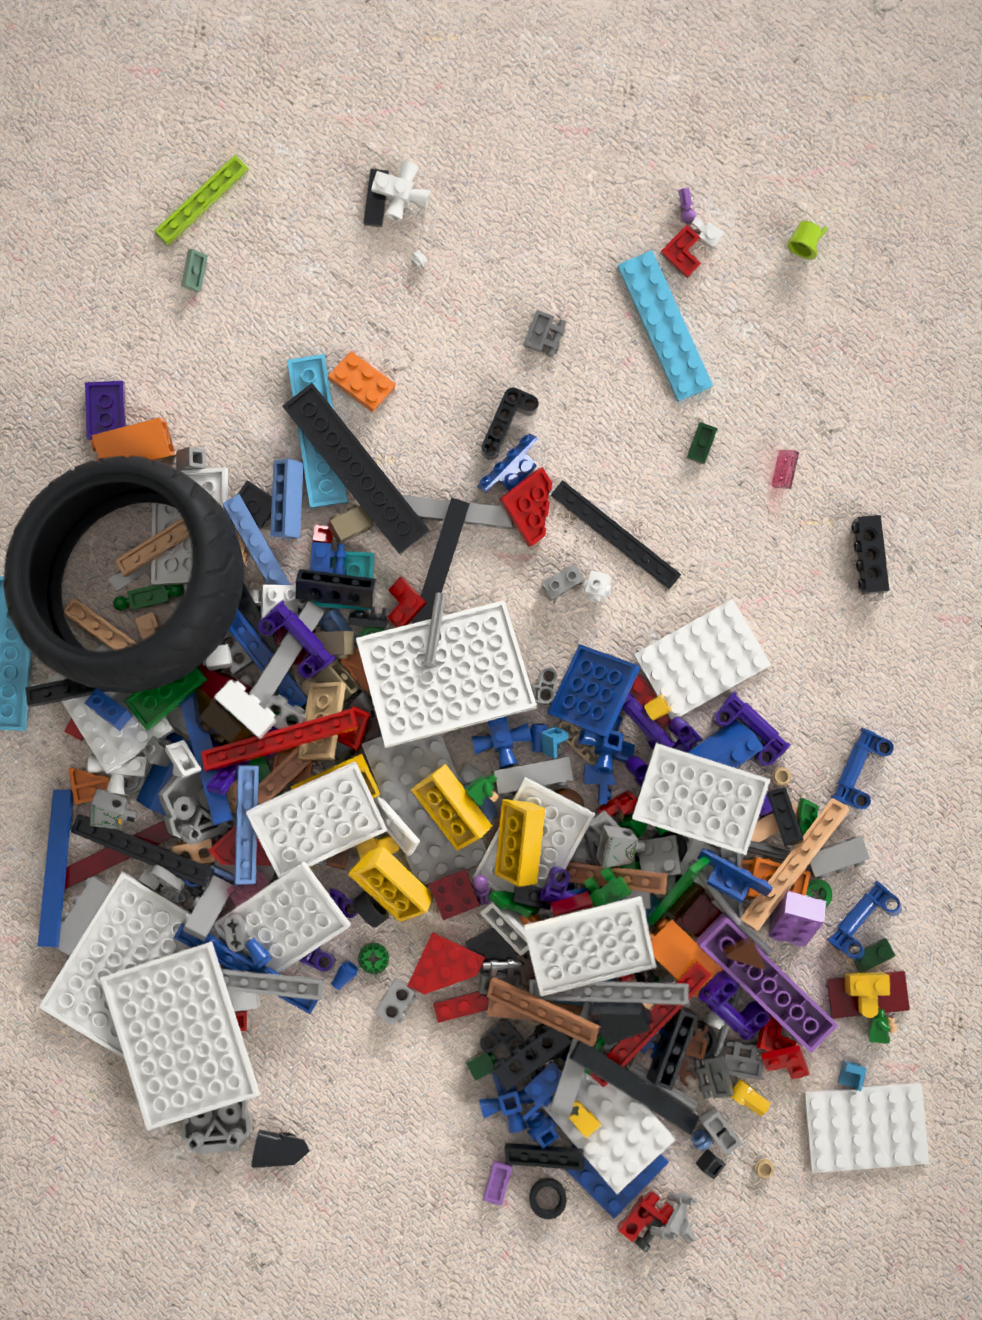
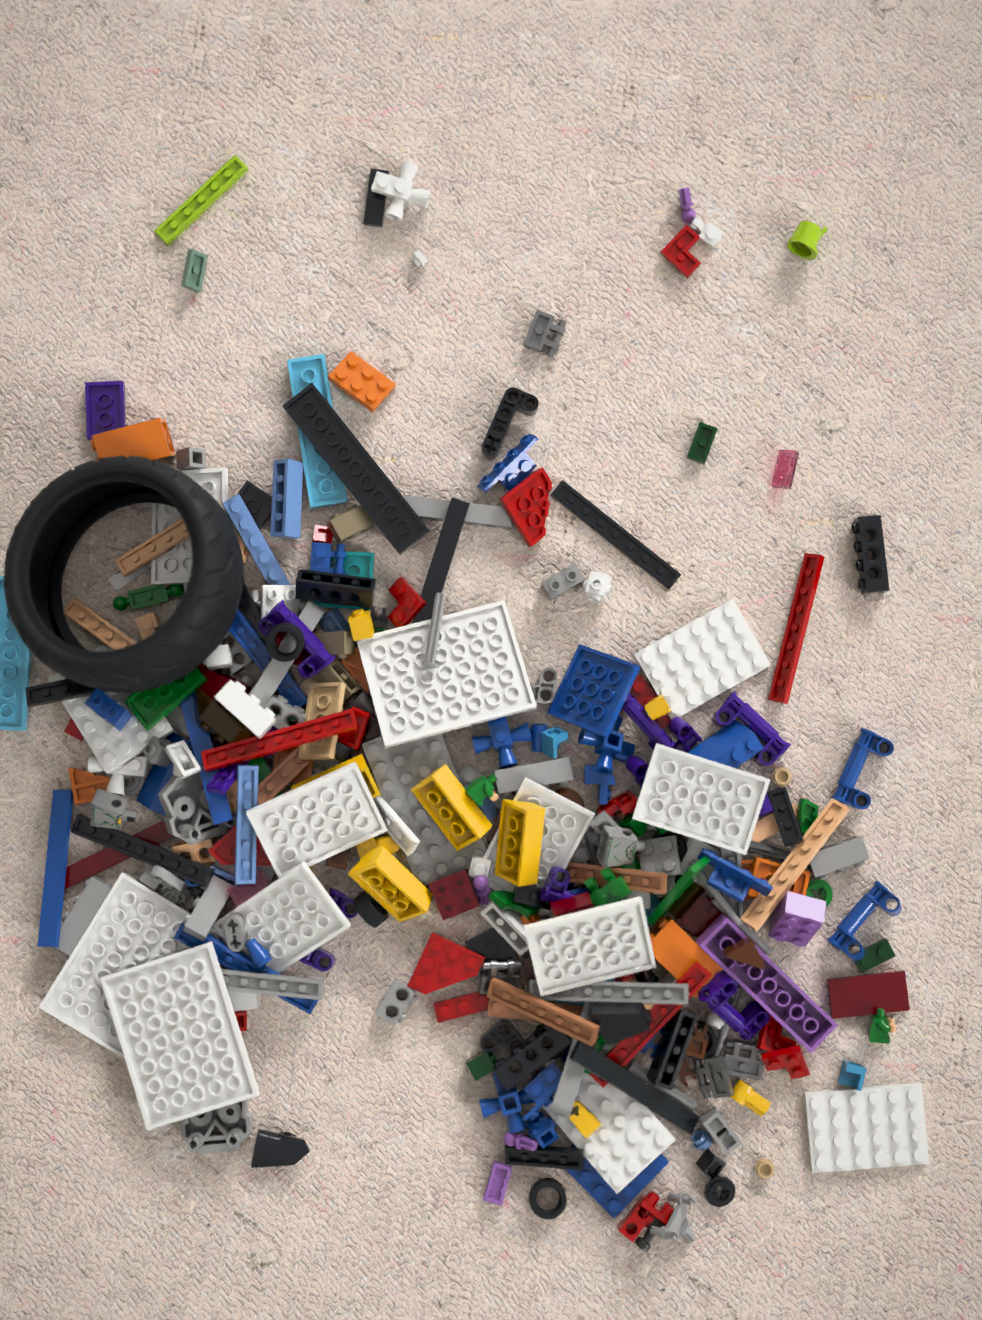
blue cone [331,960,358,990] -> none
green gear [358,943,389,975] -> none
tan beam [558,721,600,765] -> none
medium azure plate [617,250,713,402] -> none
yellow brick [845,972,890,1018] -> none
none -> black tyre [265,622,305,662]
none -> yellow brick [348,609,374,641]
none -> white plate [468,855,492,879]
none -> medium lavender axle [503,1131,538,1151]
none -> black gear [704,1175,736,1207]
none -> red plate [768,553,825,704]

